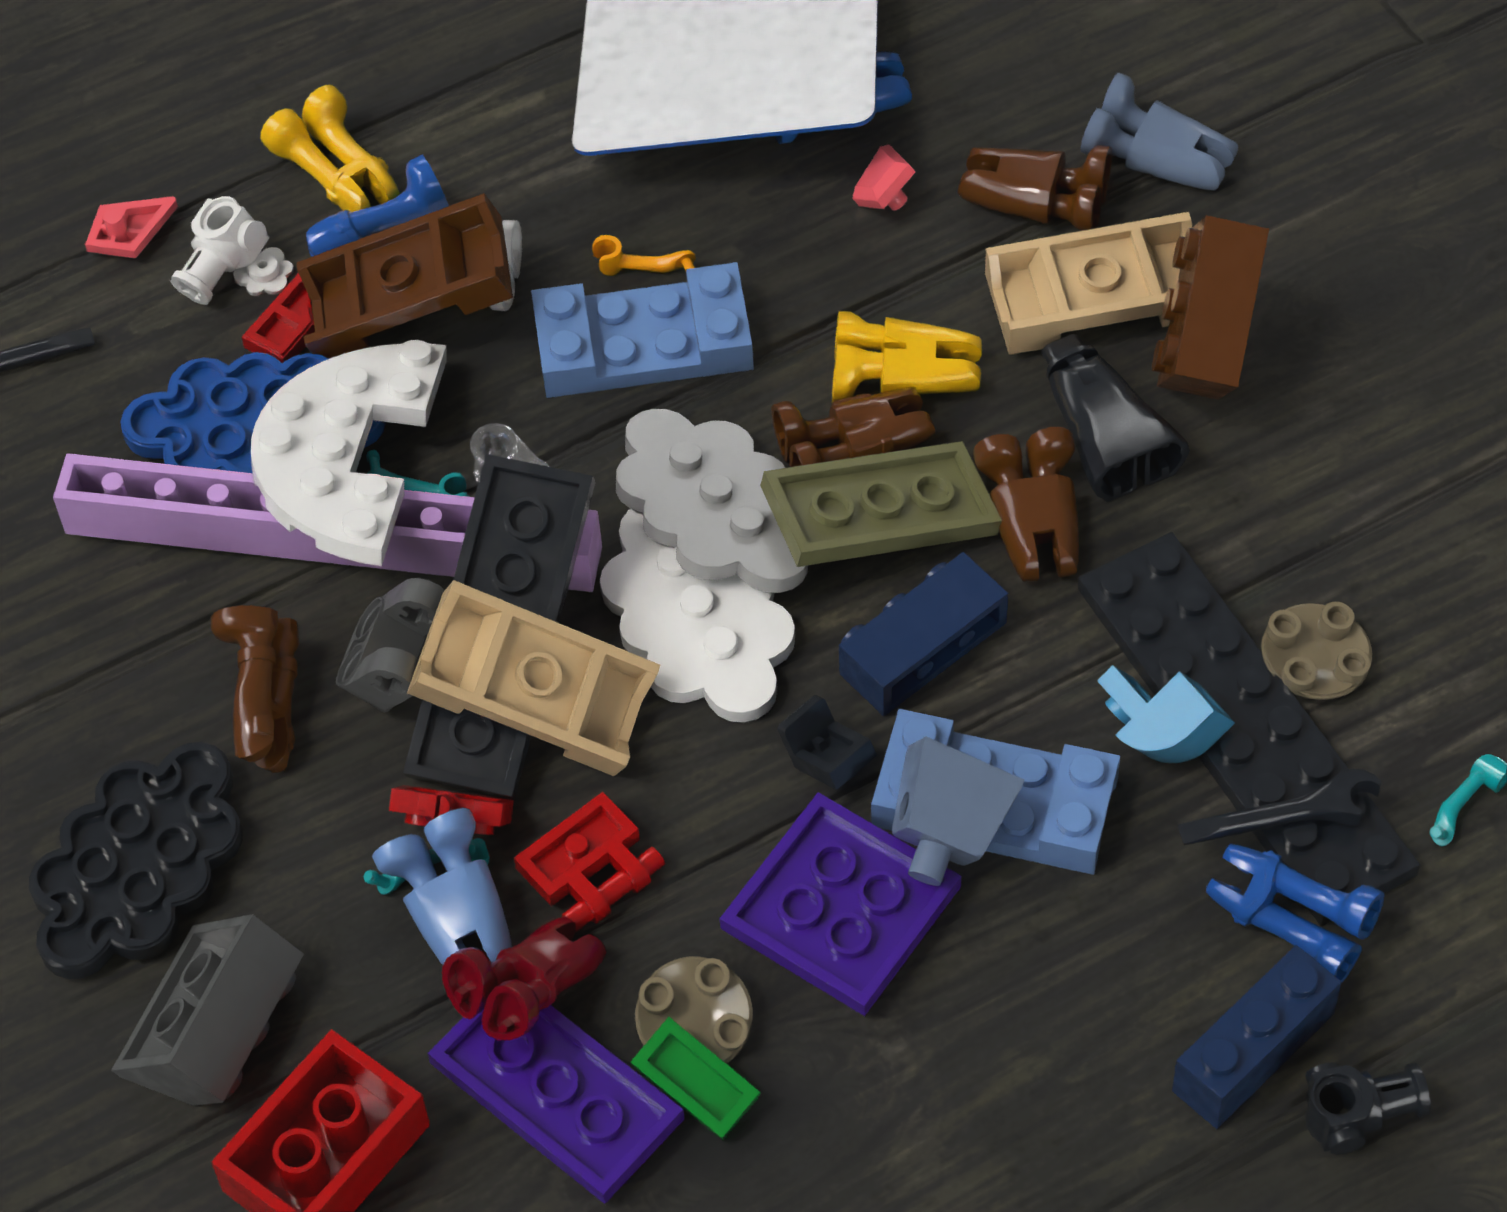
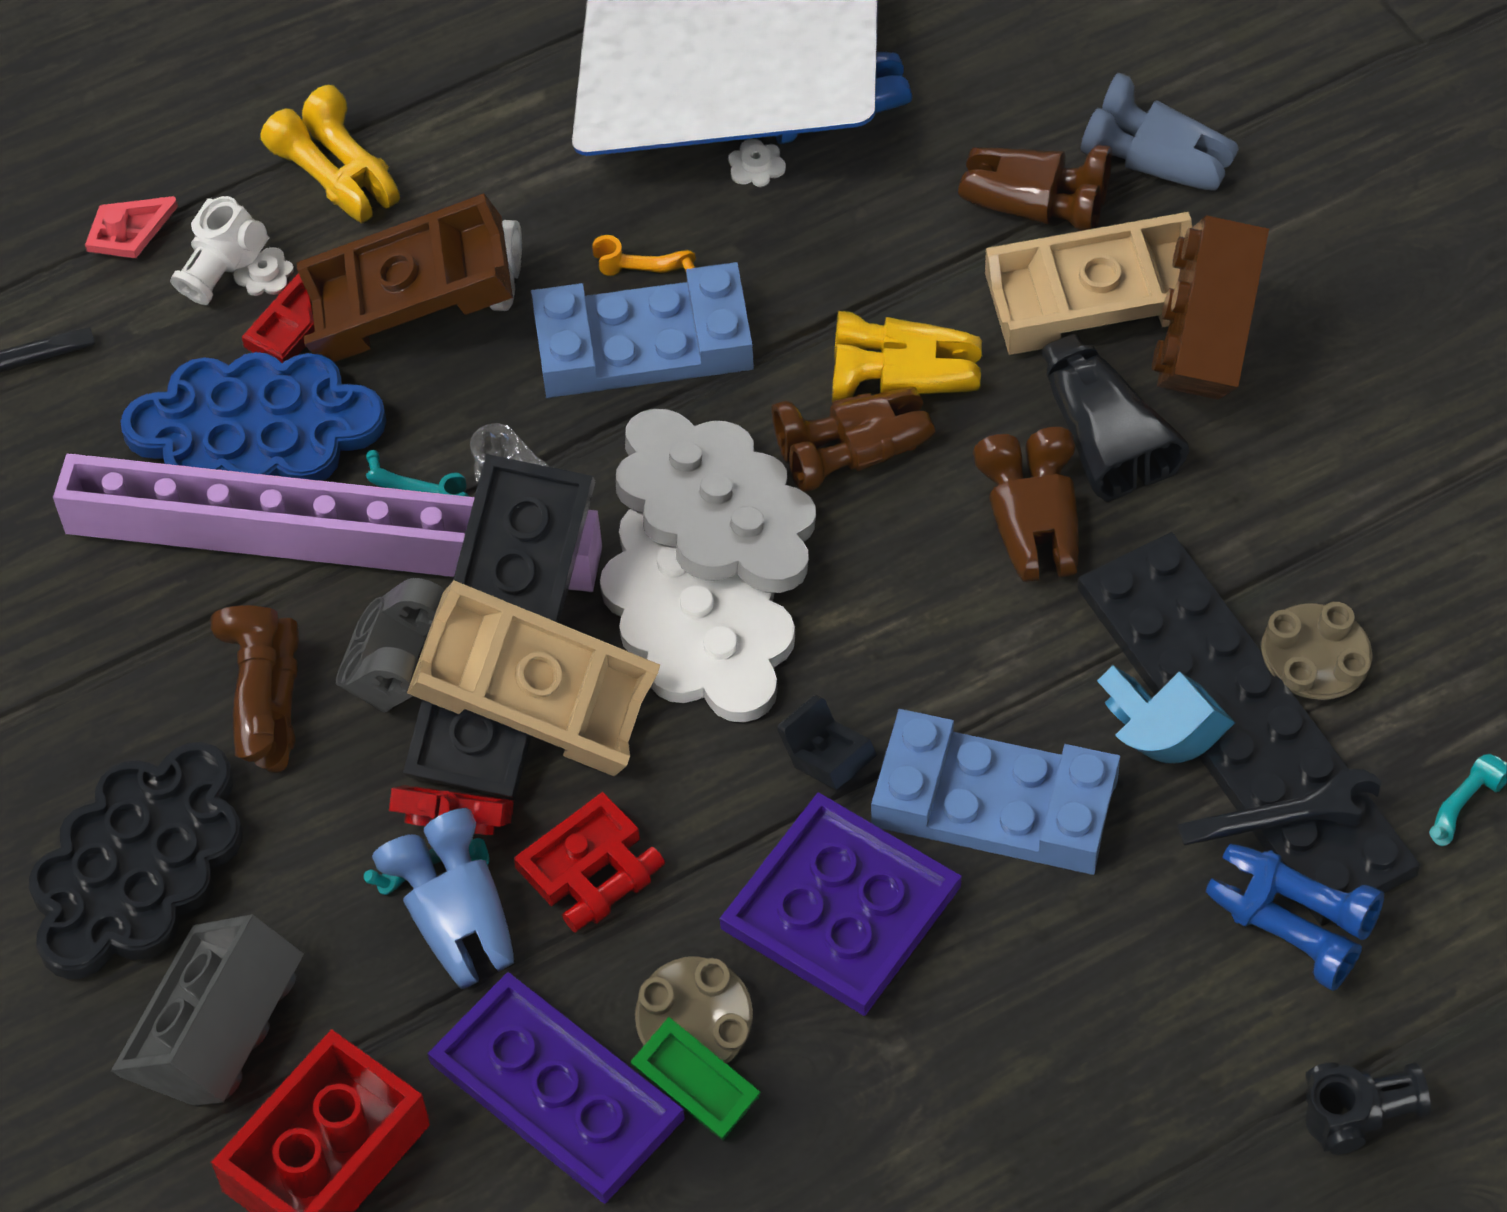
white plate [251,340,446,567] -> none
blue piece [306,154,449,257] -> none
dark red piece [442,917,606,1040] -> none
olive plate [760,441,1002,567] -> none
dark blue brick [839,552,1008,717] -> none
coral piece [852,144,916,211] -> none
sand blue torso [892,736,1024,886] -> none
dark blue brick [1172,945,1341,1129] -> none
none -> white plant [728,139,786,187]

